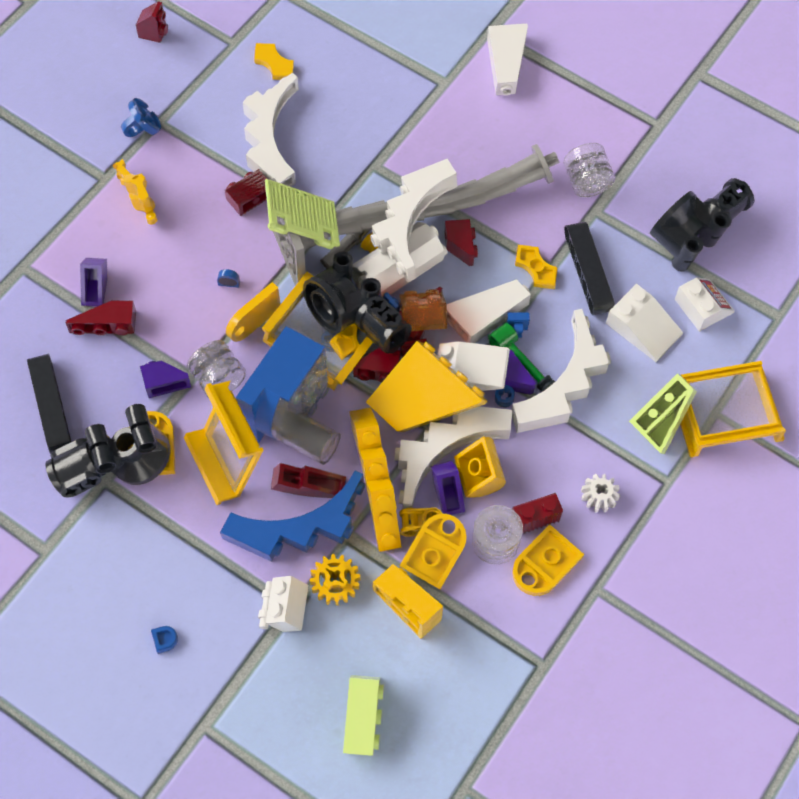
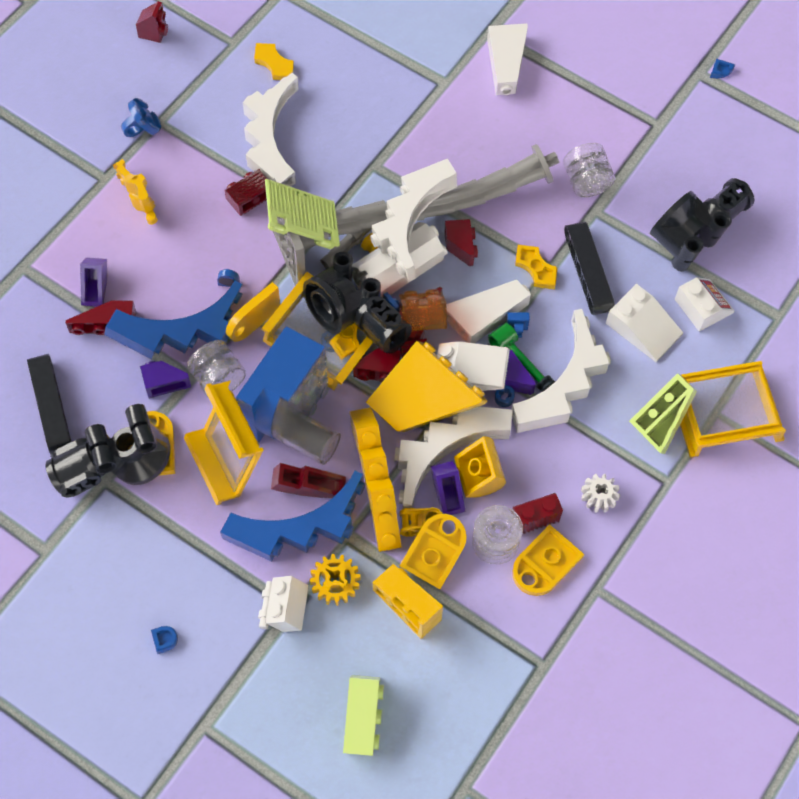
none -> blue arch [104,281,243,360]
none -> blue tile [710,59,735,79]

